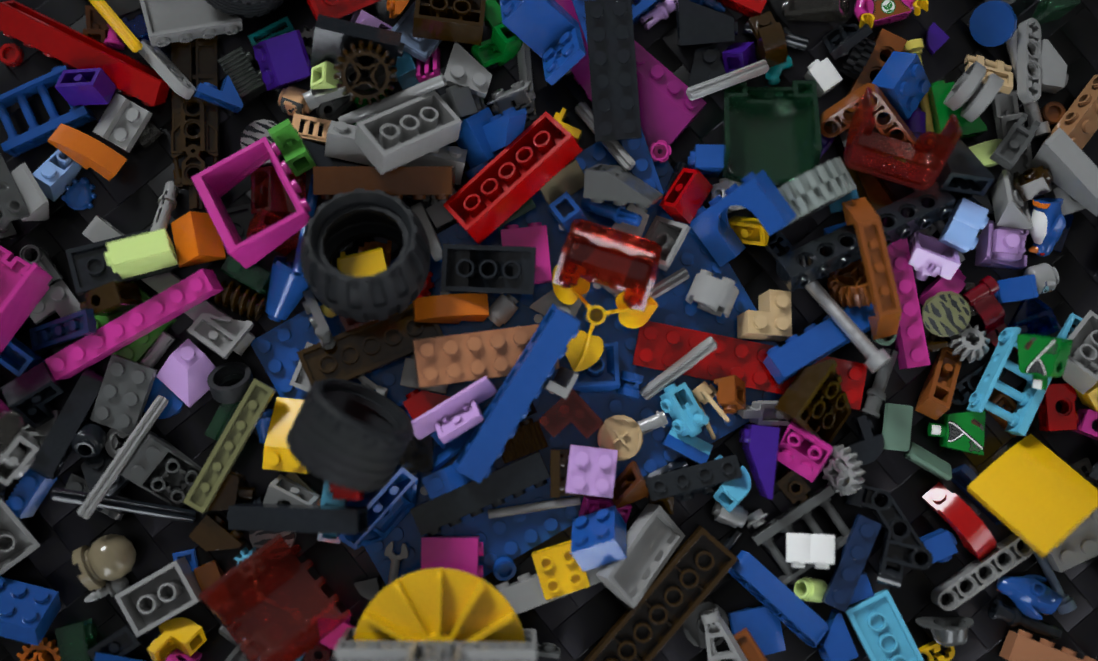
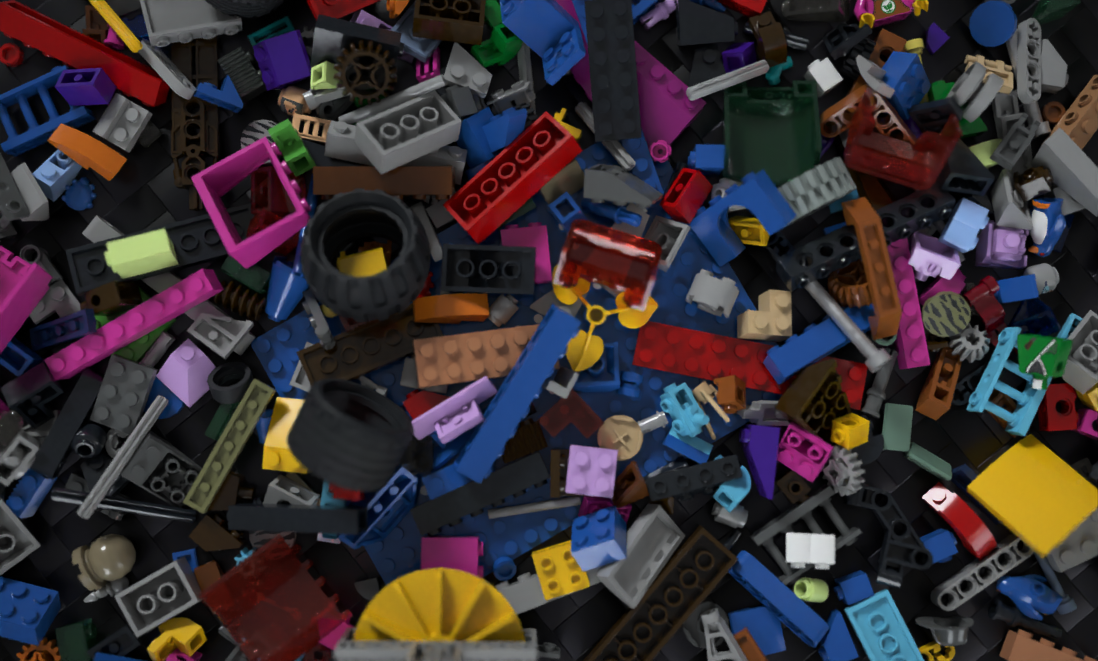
light grey pin [150,181,180,232] -> none
orange slope [170,211,227,268] -> none
light grey bar [384,541,409,584] -> none
dark azure slope [392,51,419,90] -> none
light grey axle [640,337,718,400] -> none
light grey axle [643,268,690,300] -> none
light grey plate [746,509,768,529] -> none
dark blue plate [822,514,882,612] -> none
green torso [927,411,986,455] -> none
none -> yellow brick [831,412,870,450]
none -> light grey slope [856,54,895,98]
none -> black wing [908,97,964,142]

